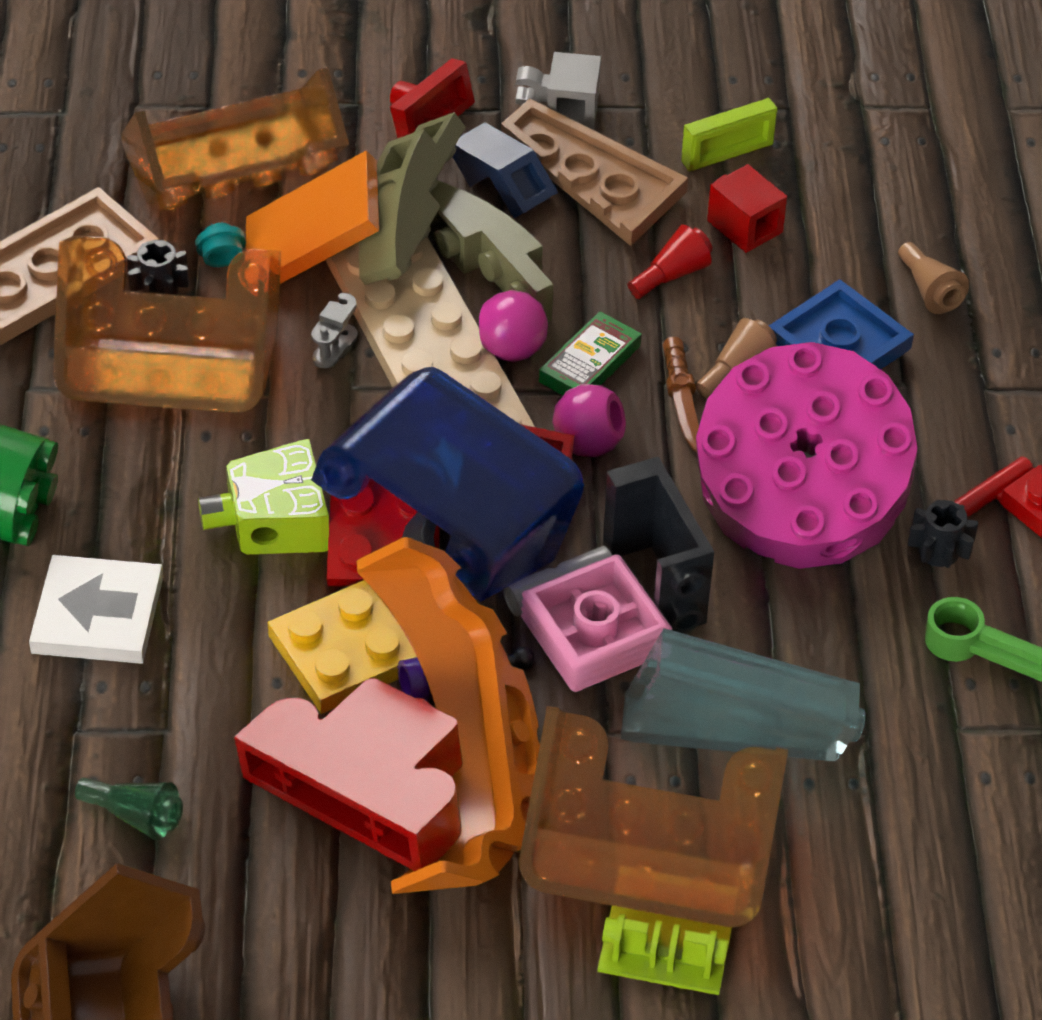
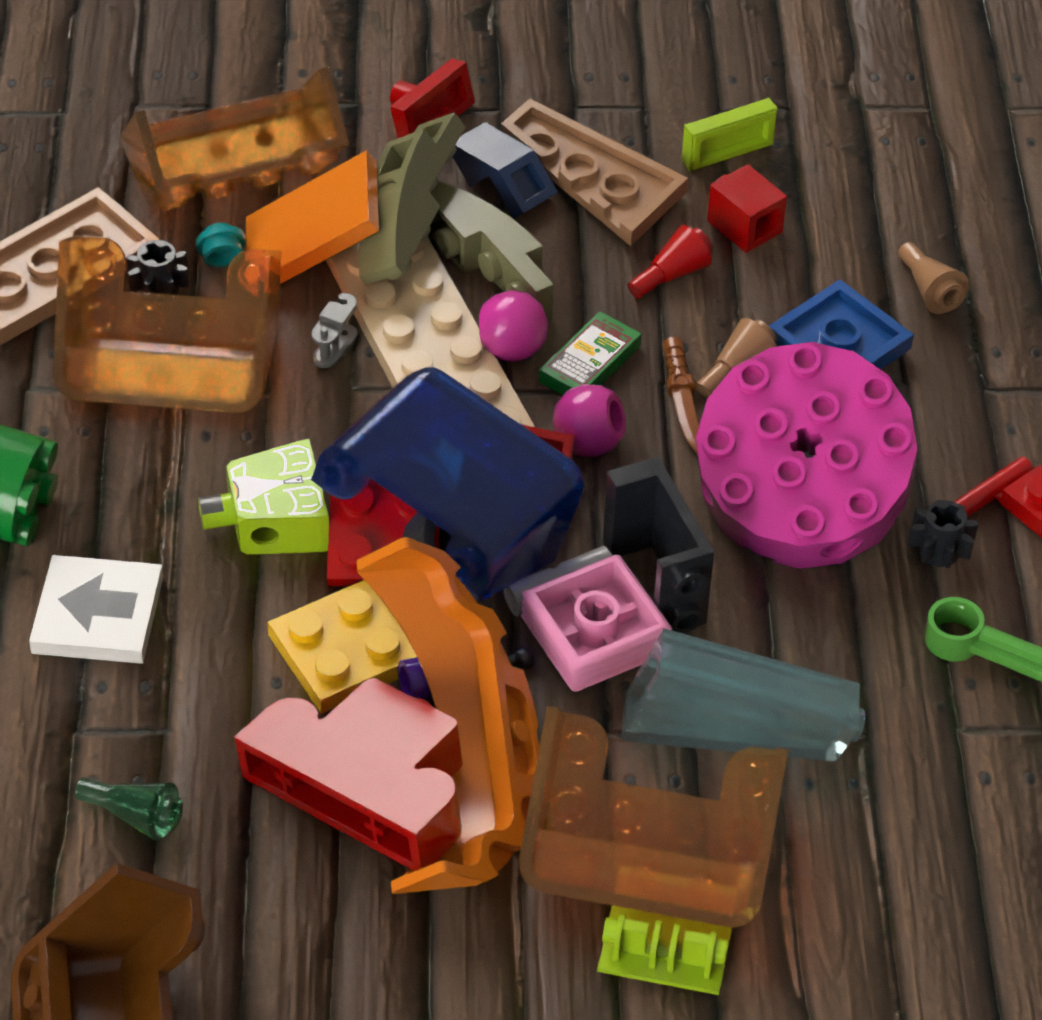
light grey brick [515,52,601,130] -> none

